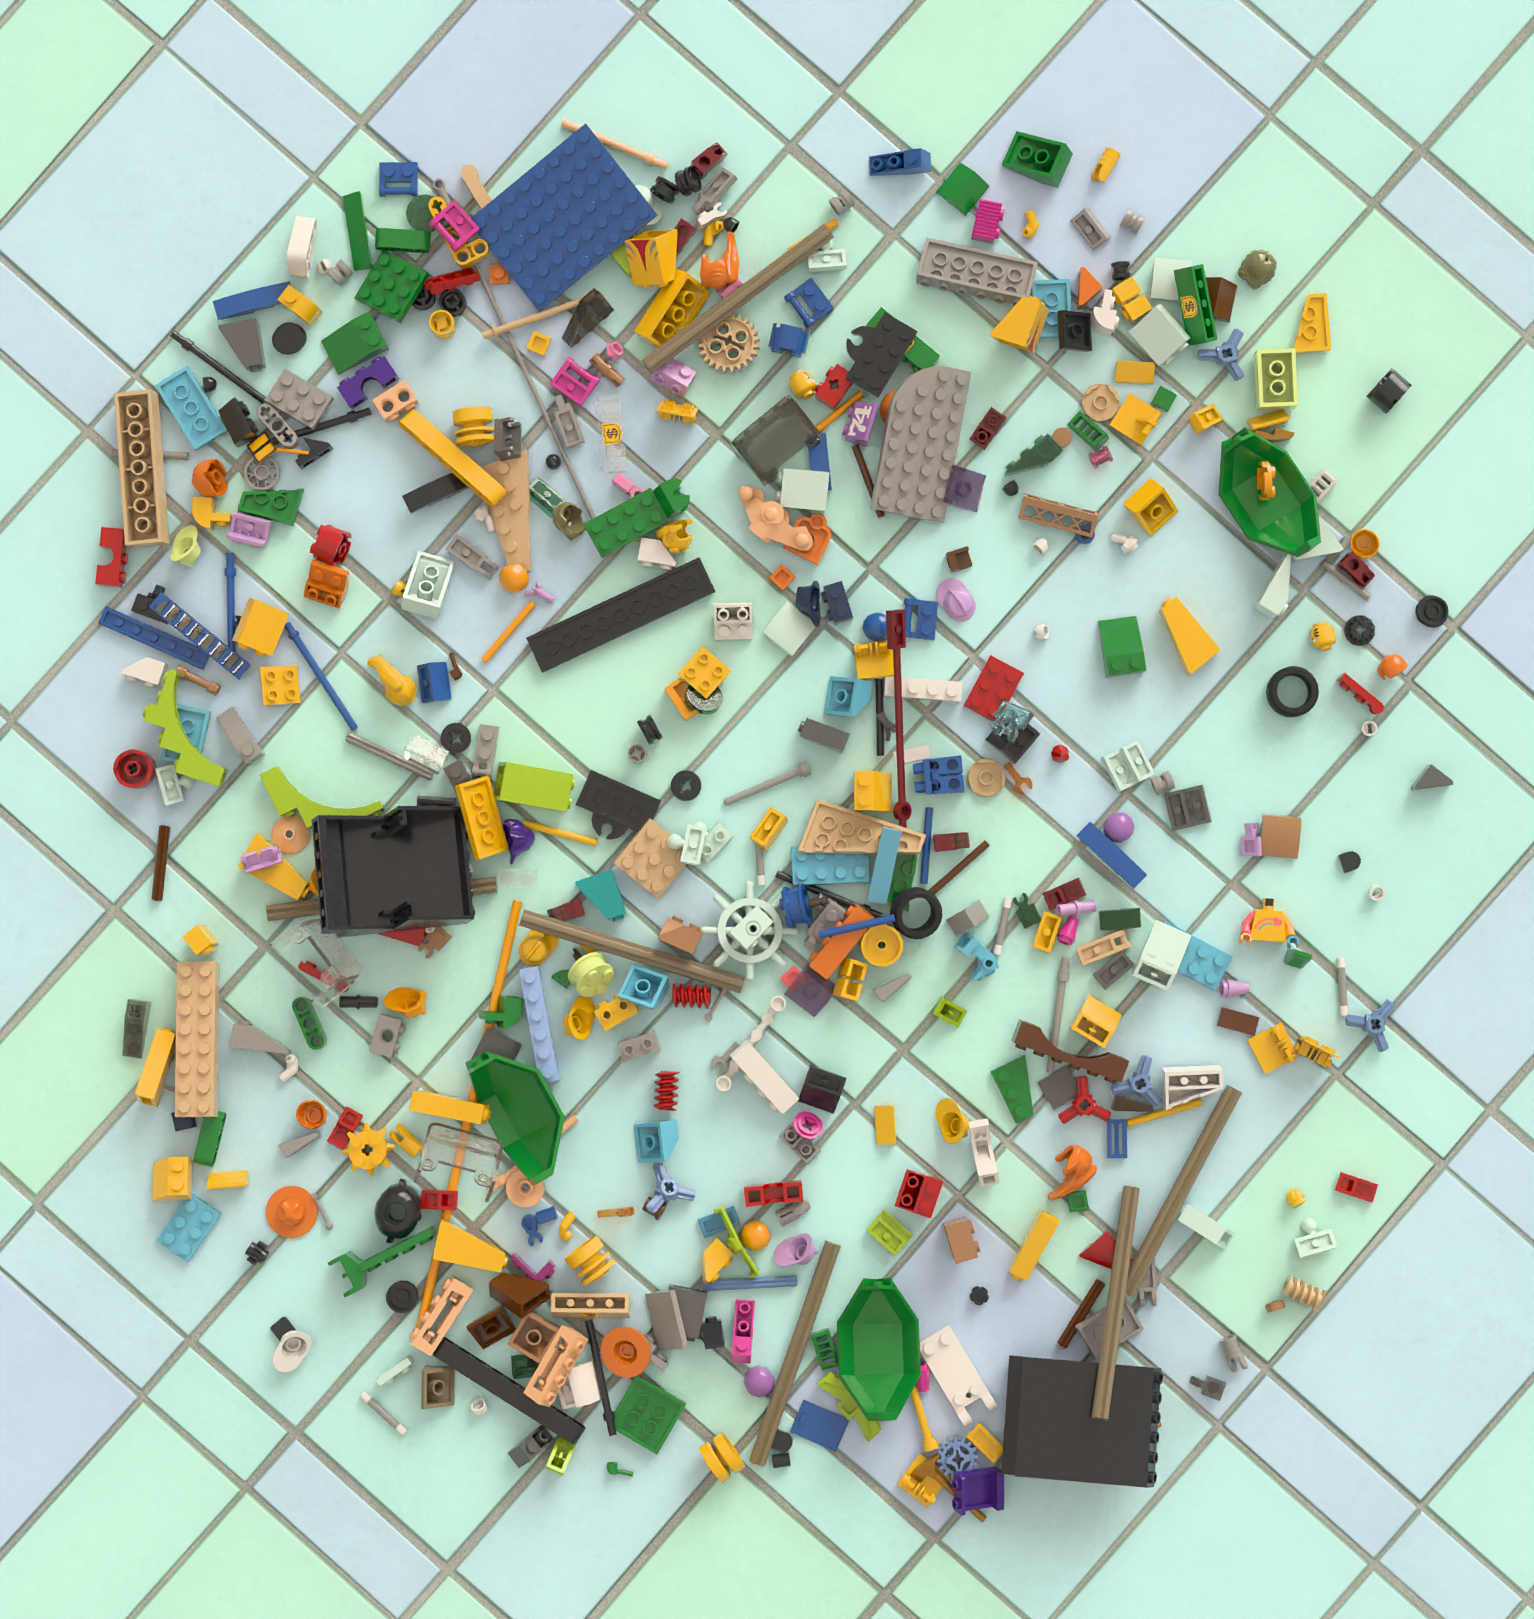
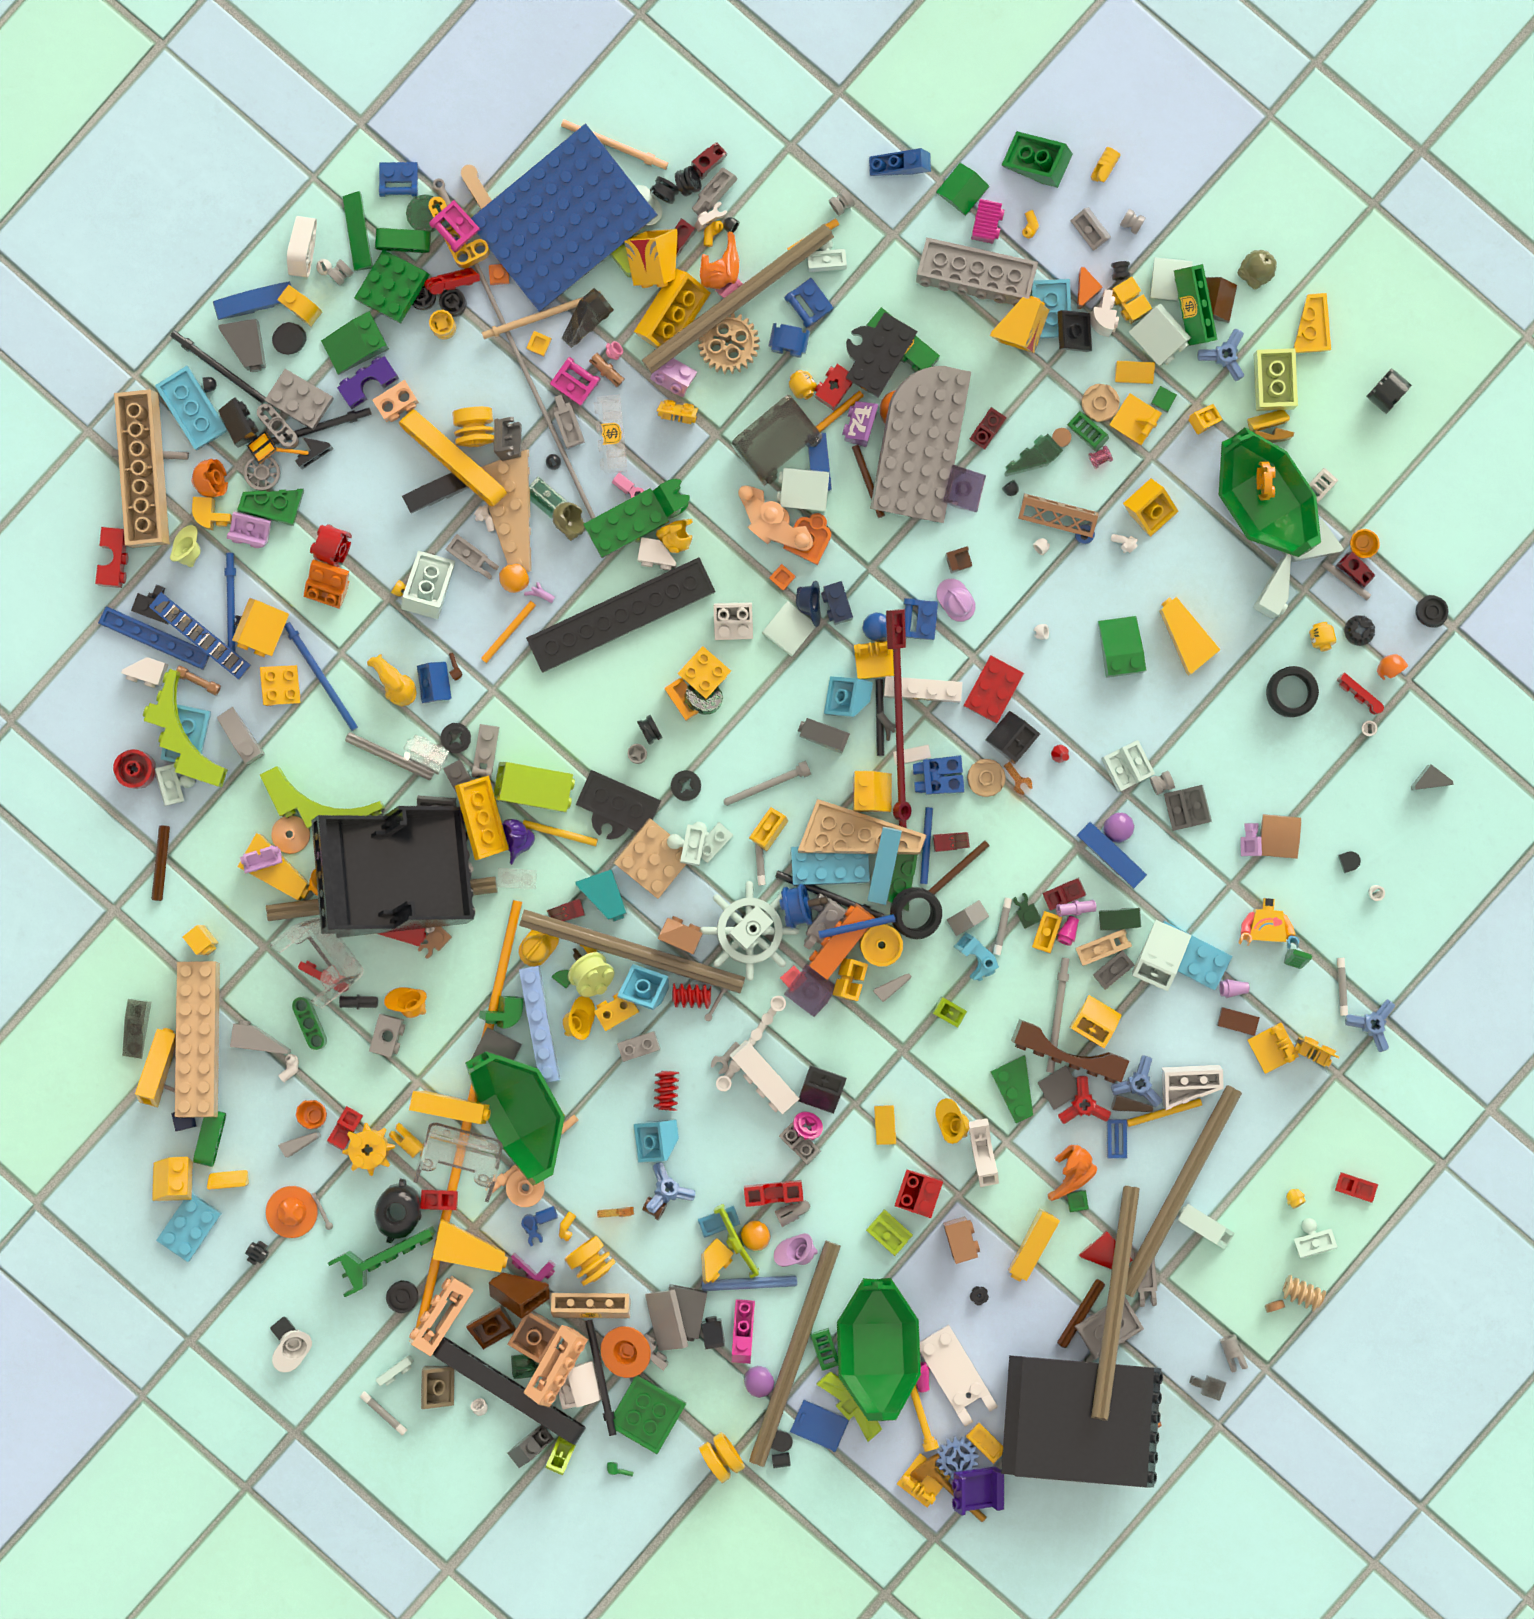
clear light blue plate [989,700,1034,743] -> none

